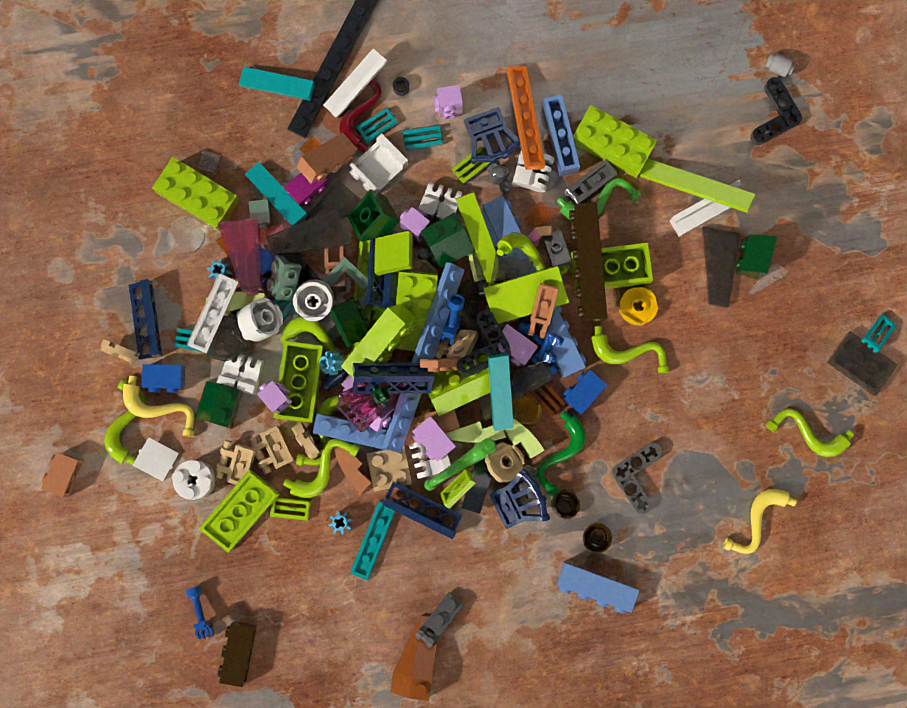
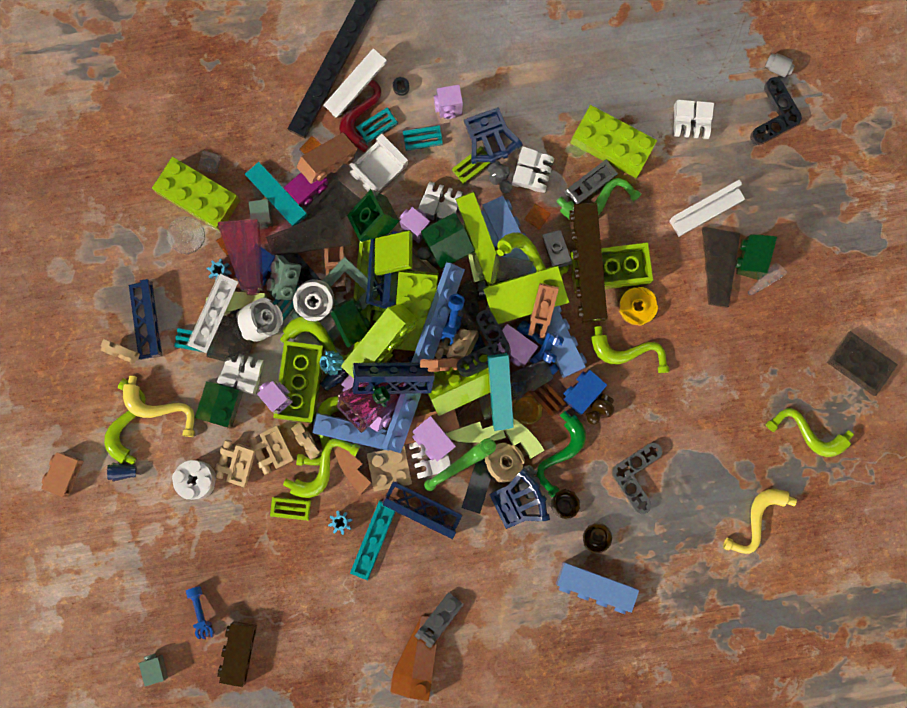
white piece [133,437,179,481] -> none
blue brick [142,364,185,393] -> none
lime tile [198,469,280,553] -> none
teal tile [239,67,315,101] -> none
lime tile [440,468,476,509] -> none
orange plate [507,66,546,170] -> none
arm [528,226,553,247] -> none
medium blue brick [542,94,580,177] -> none
lime tile [640,159,755,213] -> none
teal tile [861,313,897,353] -> none
none -> dark blue cone [107,463,136,482]
none -> sand green brick [138,653,168,686]
none -> dark brown animal [586,394,615,425]
none -> white legs [673,100,714,139]

